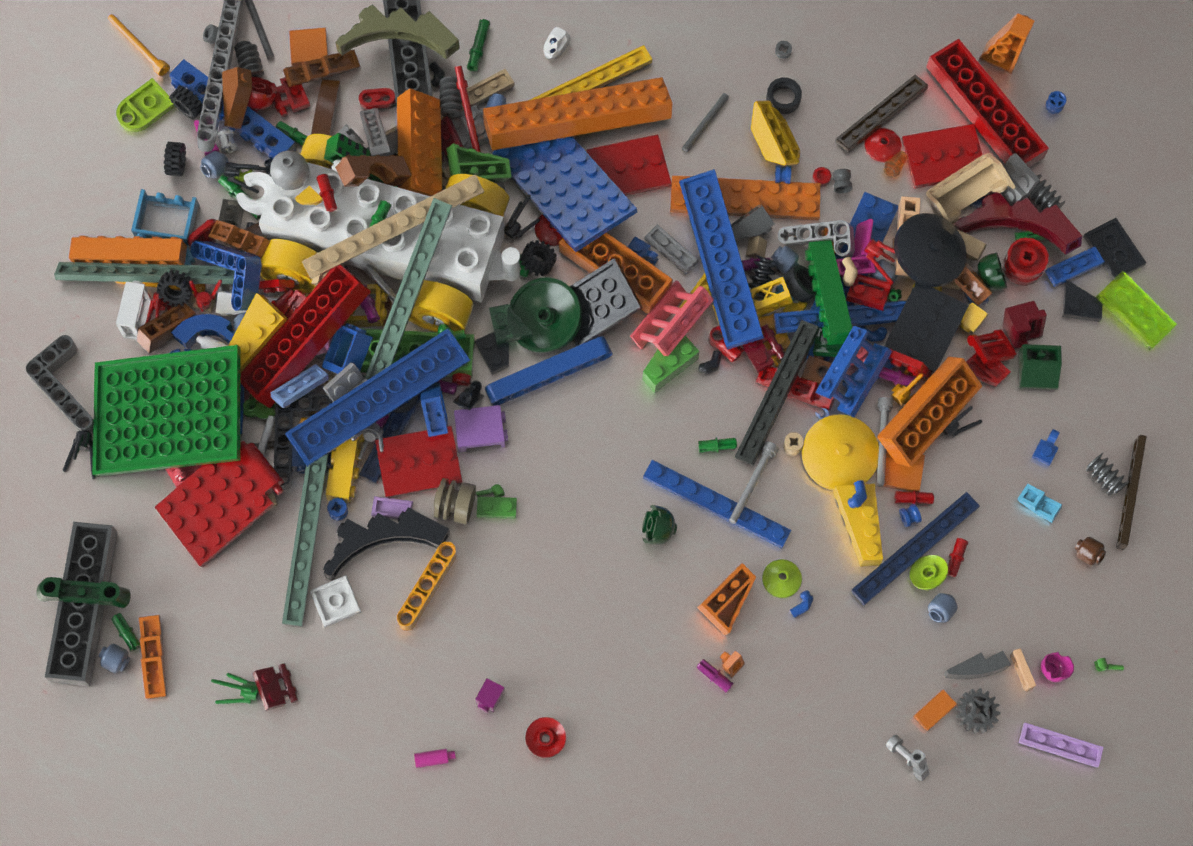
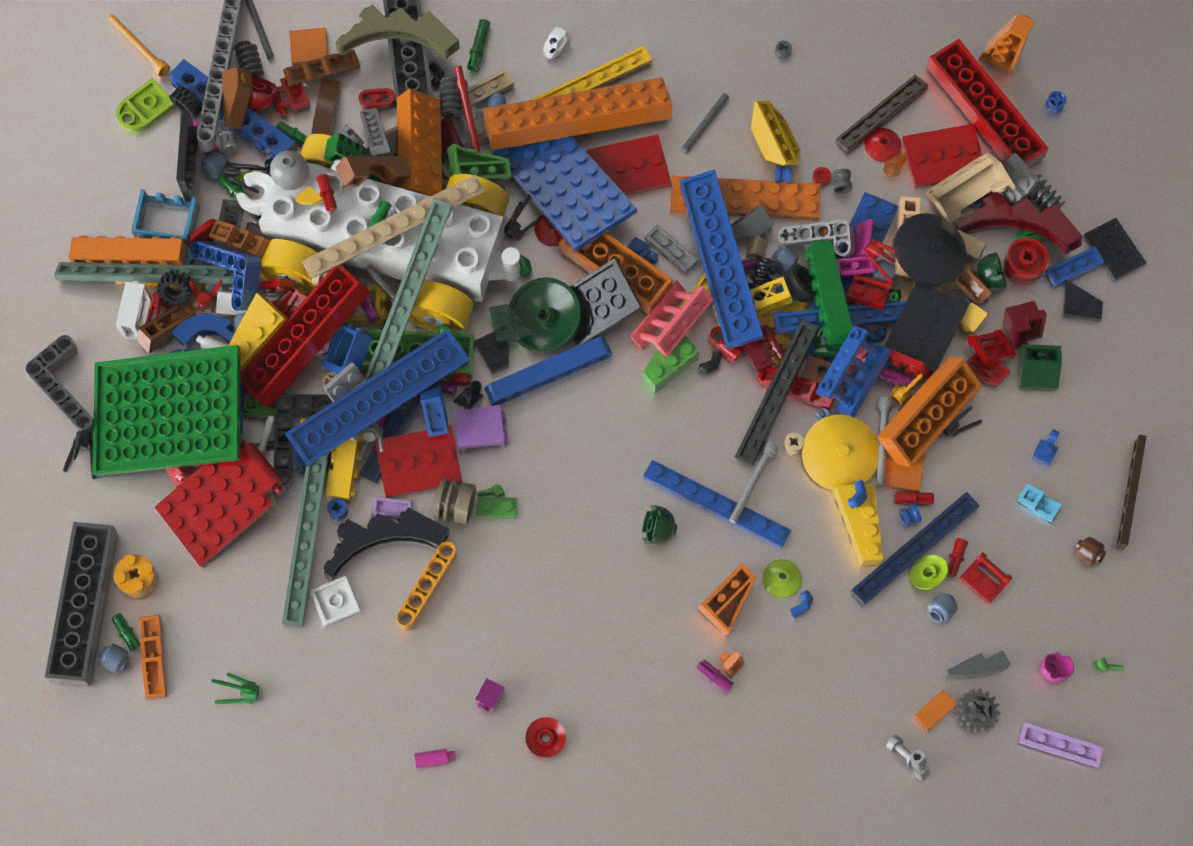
dark green plate [36,577,131,608] -> none
black tyre [164,142,186,176] -> none
dark grey tile [203,24,218,44] -> none
dark red plate [252,663,299,711] -> none
light blue plate [270,364,329,408] -> none
black tyre [520,240,557,276] -> none
green axle [698,437,737,453] -> none
black tyre [766,77,802,114] -> none
tan arm [842,257,858,287] -> none
light nougat tile [1010,648,1036,692] -> none
dark grey piece [1086,453,1130,496] -> none
clear neon green plate [1096,271,1177,350] -> none
none -> light orange brick [114,554,158,599]
none -> black plate [176,111,198,202]
none -> red plate [959,552,1013,604]

